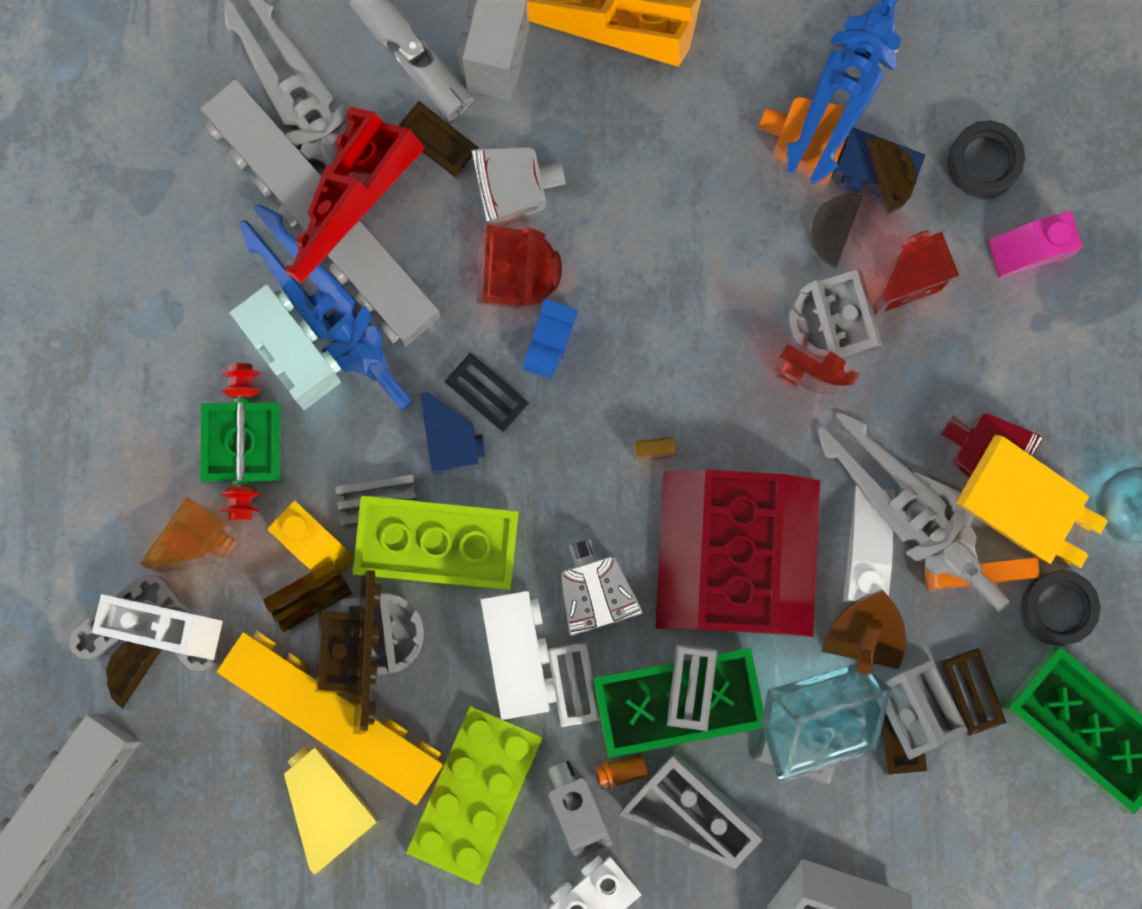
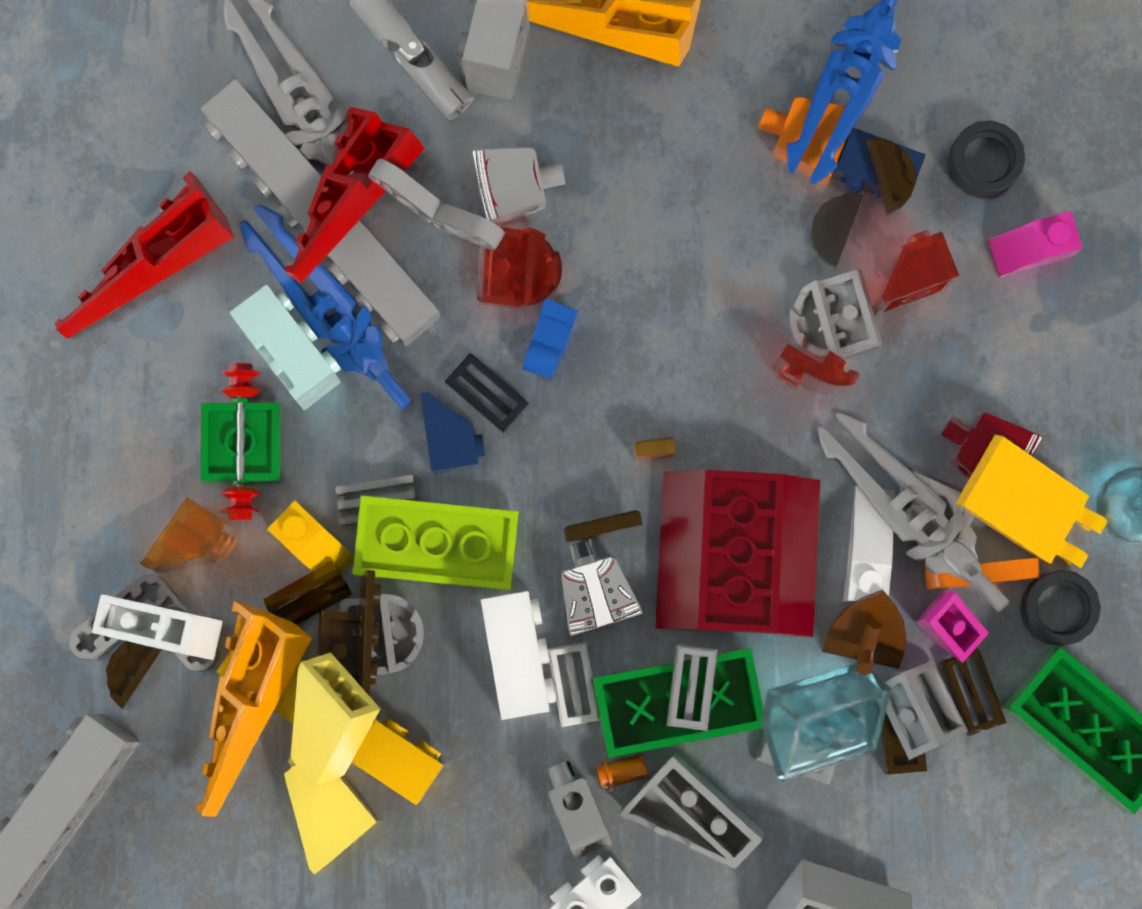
dark brown tile [398,101,479,178] -> none
lime plate [406,706,543,885] -> none
none -> red wedge [55,171,234,339]
none -> light orange wedge [196,600,312,817]
none -> light yellow slope [290,652,380,786]
none -> light grey beam [368,158,505,250]
none -> dark brown tile [564,510,643,542]
none -> dark pink slope [915,589,989,663]

